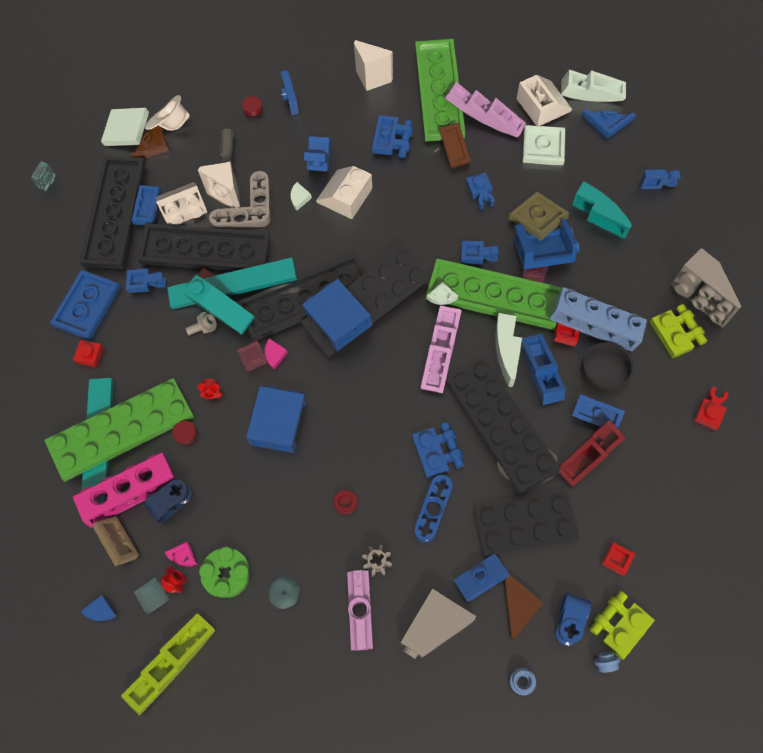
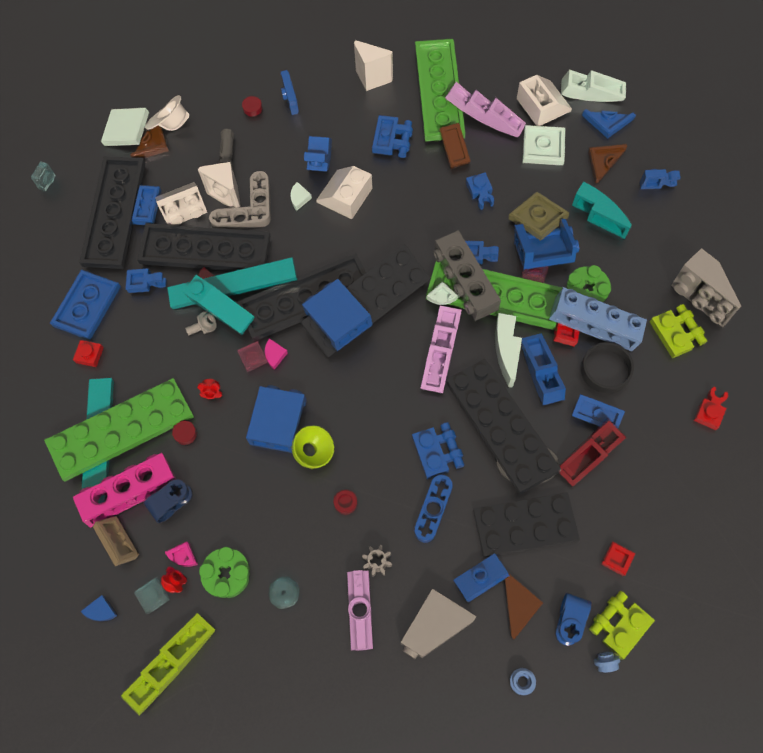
none -> lime piece [291,426,334,469]
none -> dark grey brick [433,230,501,321]
none -> bright green plate [566,265,611,303]
none -> reddish brown tile [588,144,627,183]

